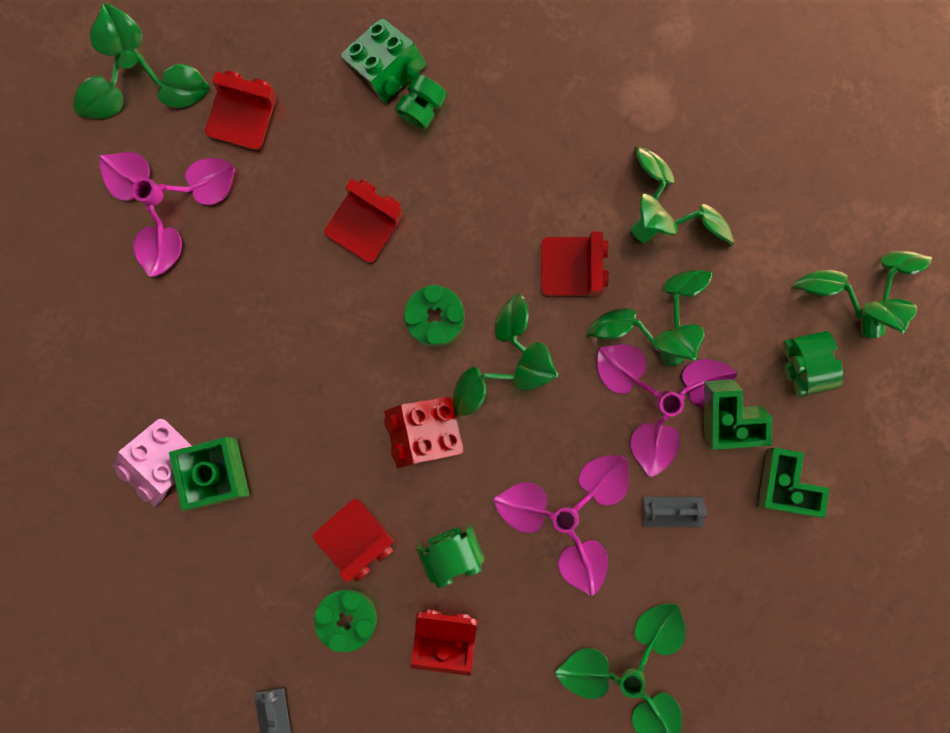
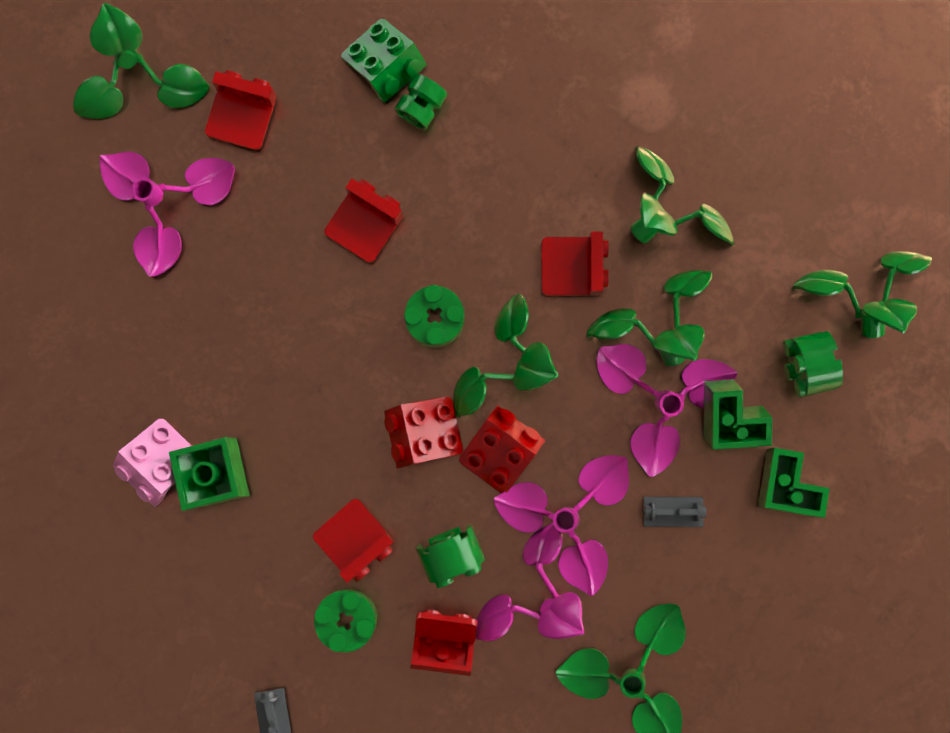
none -> red bracket [459,406,545,494]
none -> dark pink plant [475,523,584,642]

